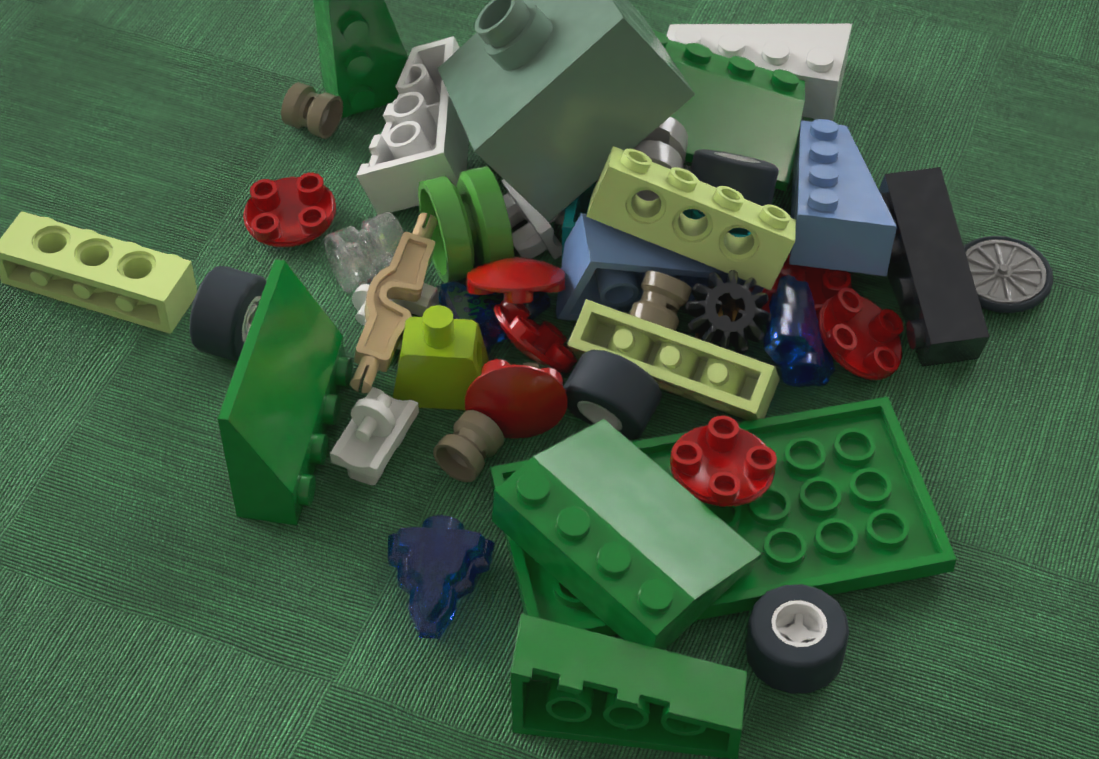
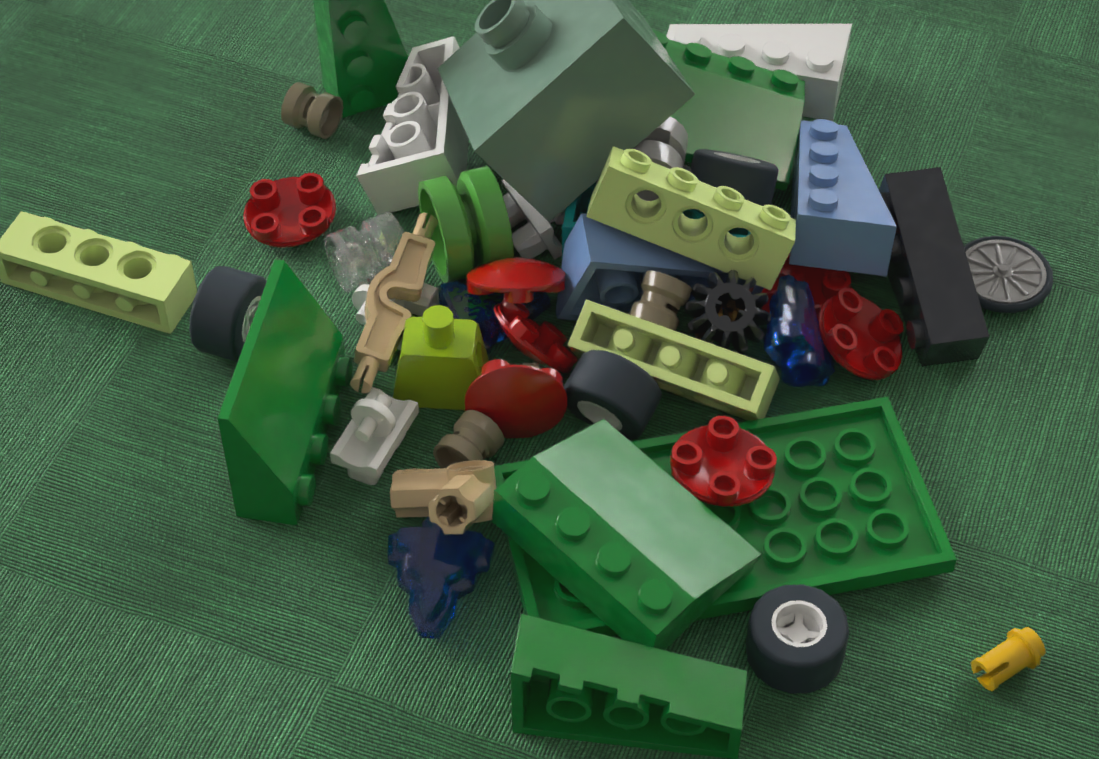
none -> tan piece [390,460,496,534]
none -> yellow pin [971,627,1046,691]

